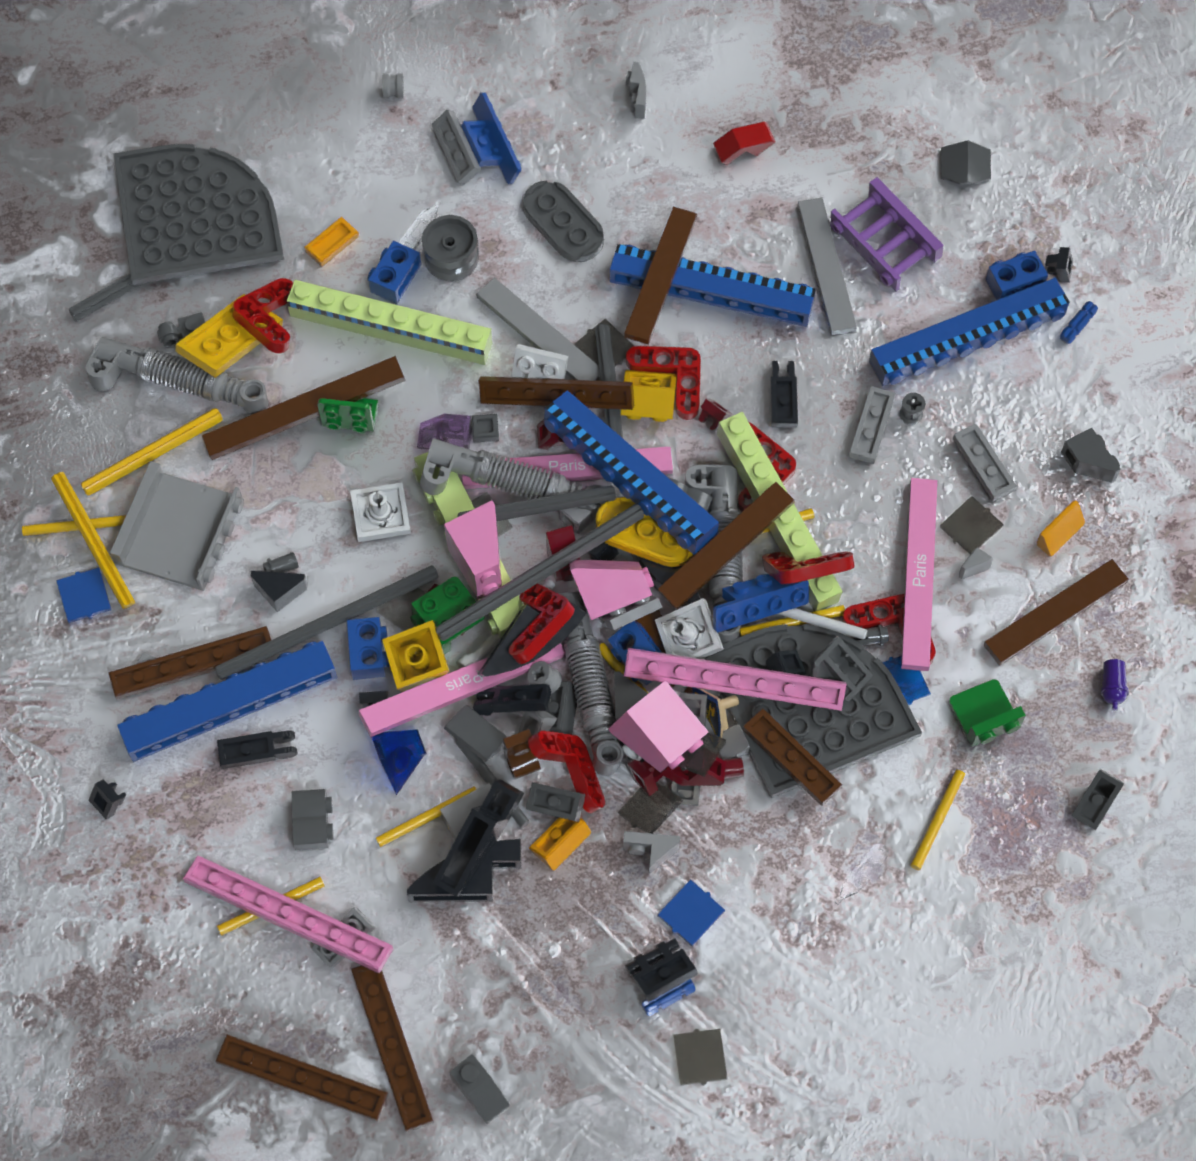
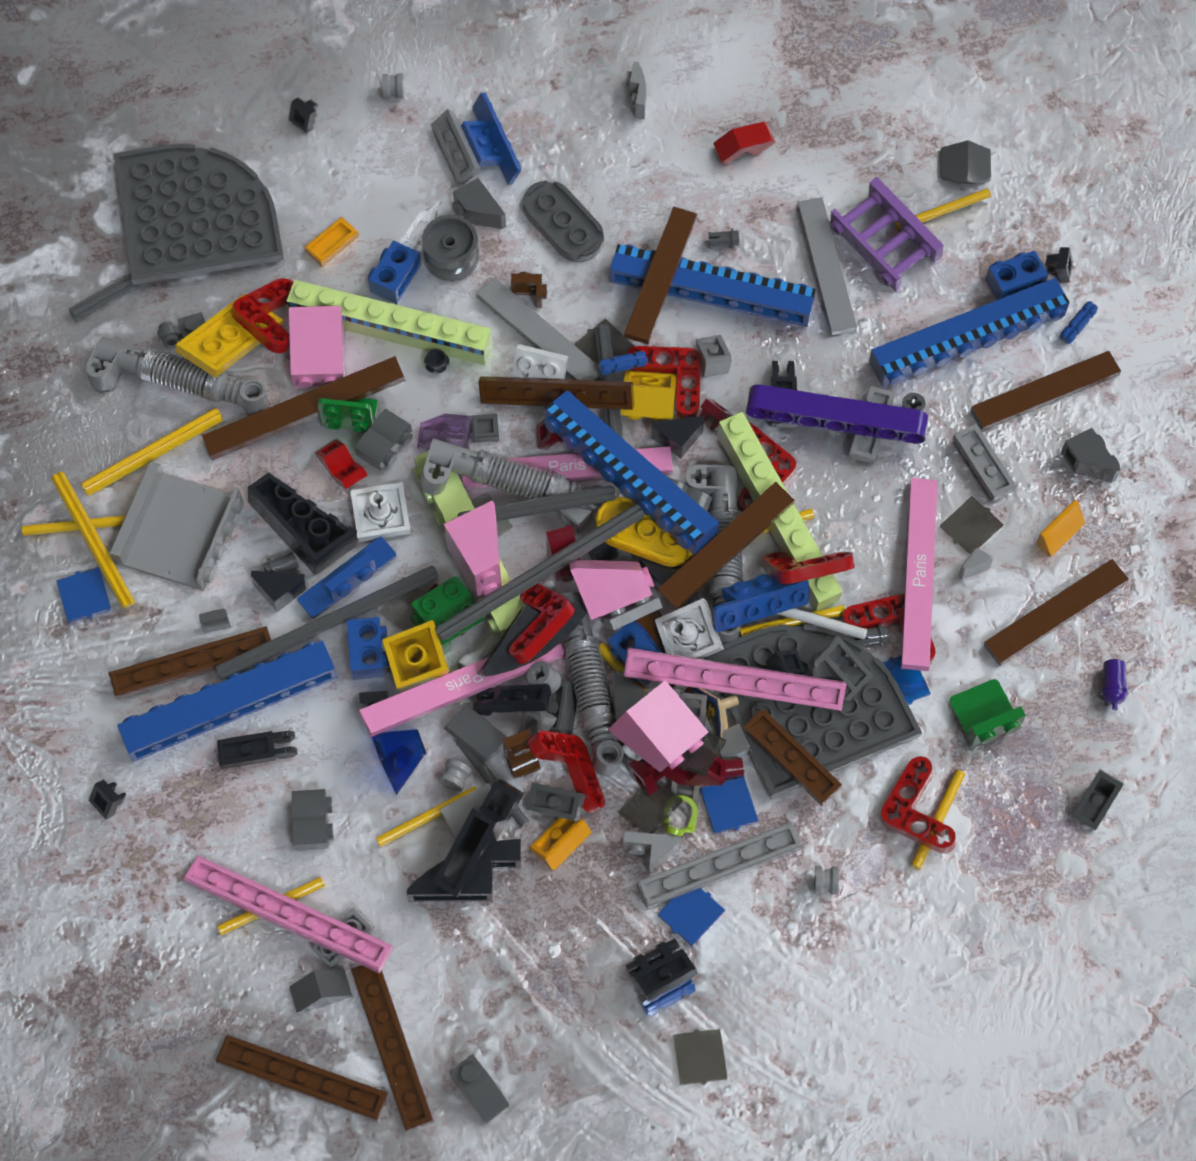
none -> dark grey tile [199,608,231,634]
none -> black wedge [248,473,357,575]
none -> black tile [289,97,318,133]
none -> bright pink slope [289,306,346,389]
none -> dark grey slope [289,969,353,1015]
none -> blue bracket [297,537,397,619]
none -> red slope [315,439,368,489]
none -> dark grey brick [355,408,413,472]
none -> black plate [424,349,450,373]
none -> light grey wheel [438,759,472,792]
none -> dark grey slope [452,178,506,229]
none -> reddish brown bracket [511,272,547,308]
none -> blue axle [598,351,648,375]
none -> light grey tile [637,822,803,910]
none -> black slope [651,416,704,458]
none -> lime piece [661,795,698,836]
none -> light grey slope [696,335,732,377]
none -> blue piece [700,777,759,835]
none -> dark grey pin [708,228,740,249]
none -> dark purple beam [746,384,929,444]
none -> light grey wheel [814,866,839,895]
none -> red beam [881,756,957,854]
none -> yellow bar [895,188,991,232]
none -> reddish brown tile [970,351,1121,431]

